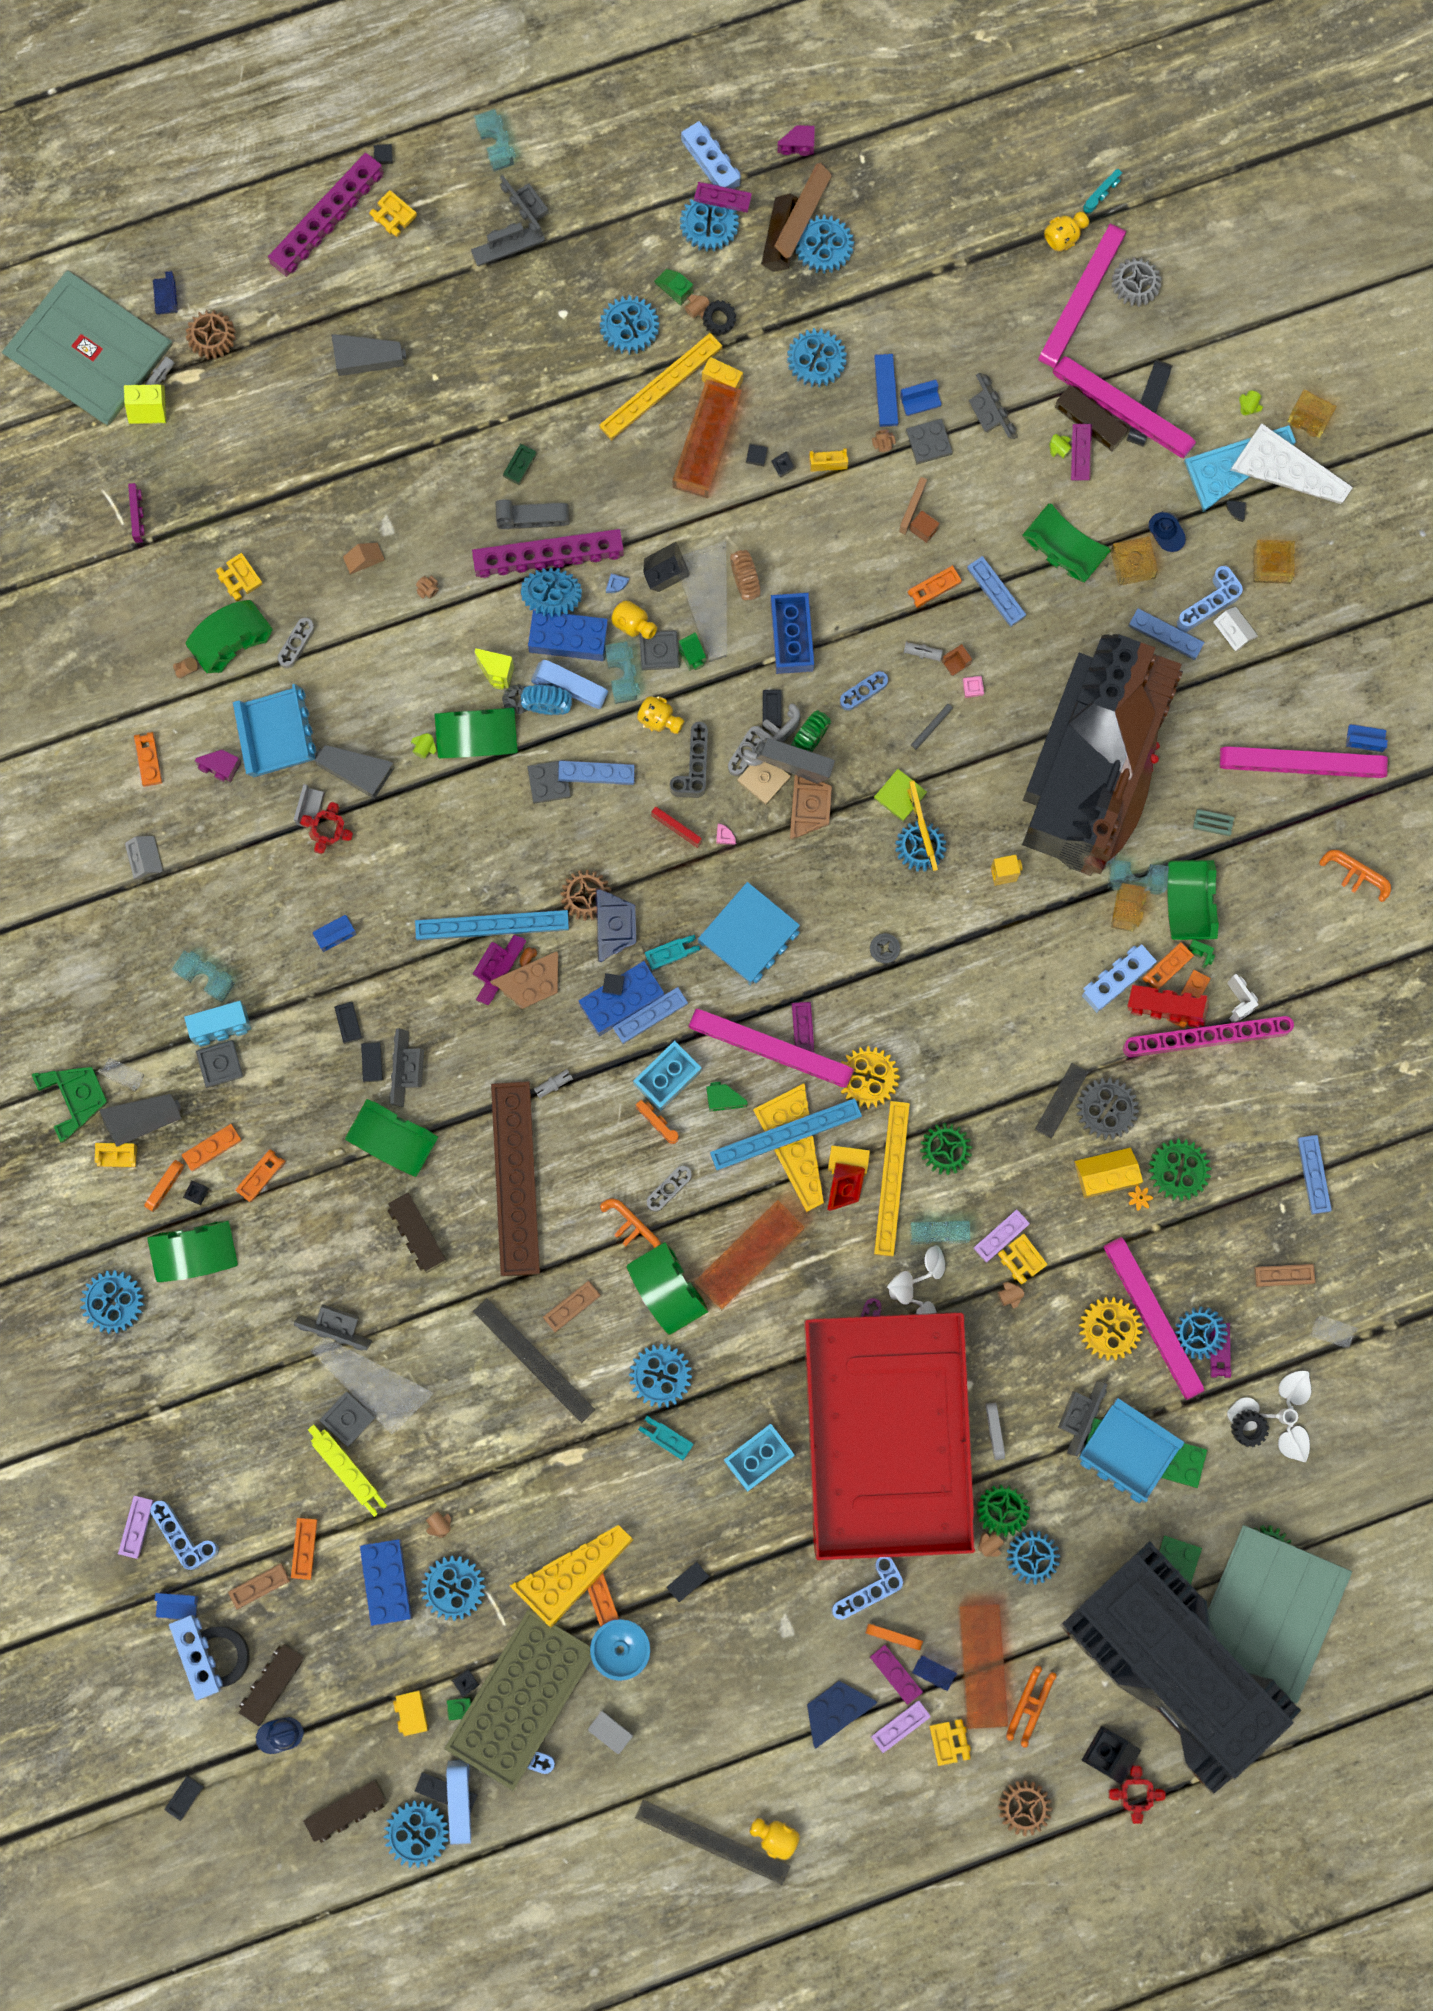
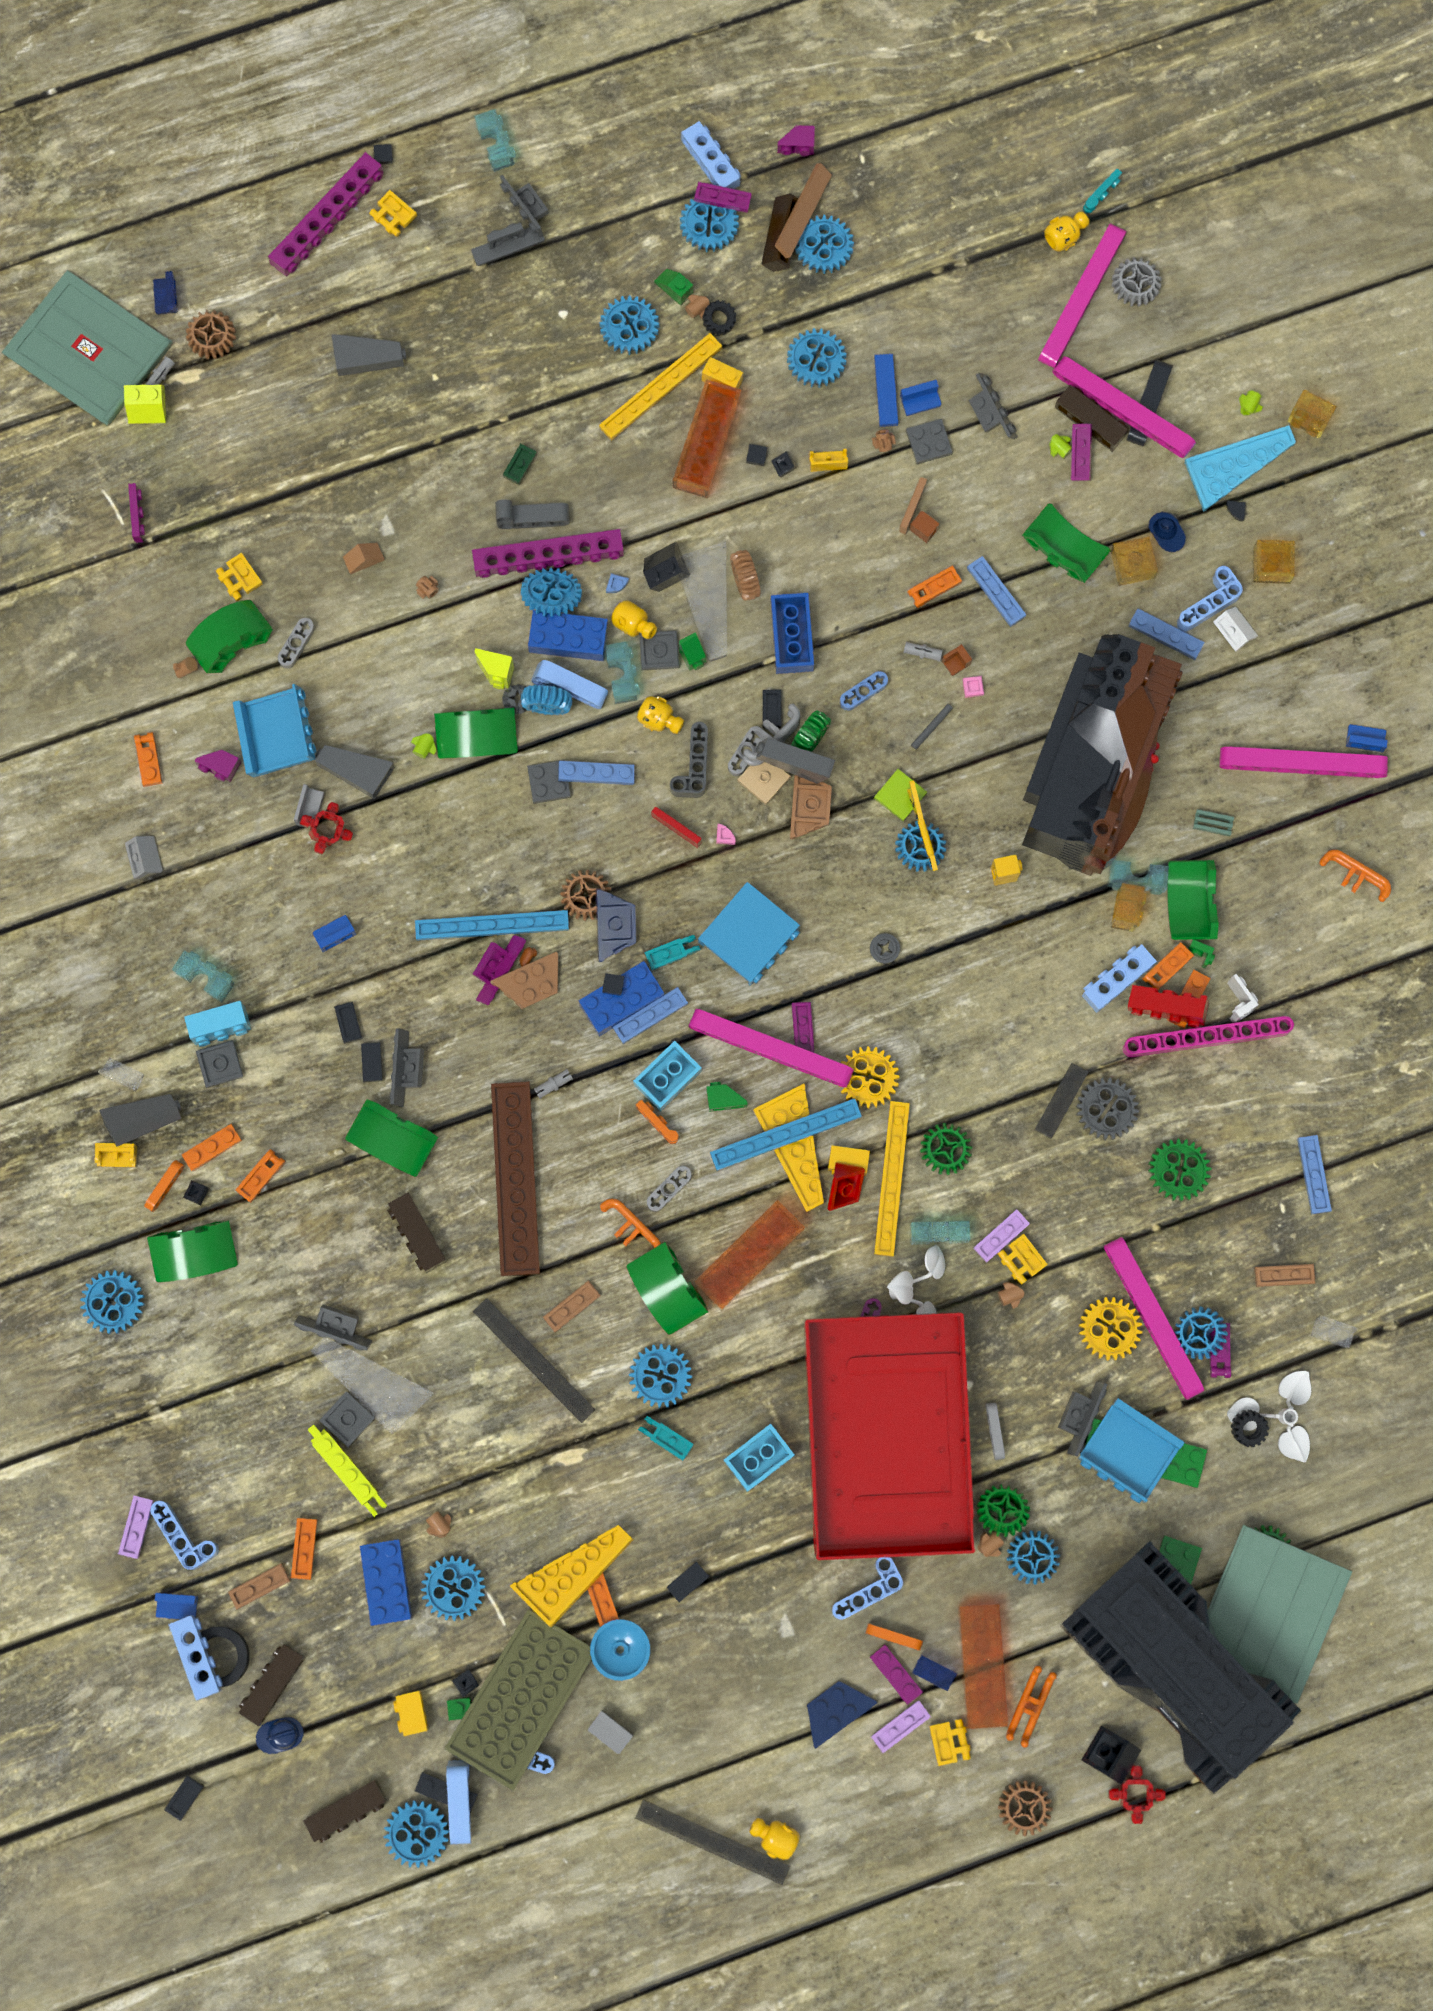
green wing [31,1067,108,1143] -> none
yellow slope [1074,1147,1143,1199] -> none
light orange plant [1128,1186,1153,1211] -> none
white wing [1230,424,1353,504] -> none

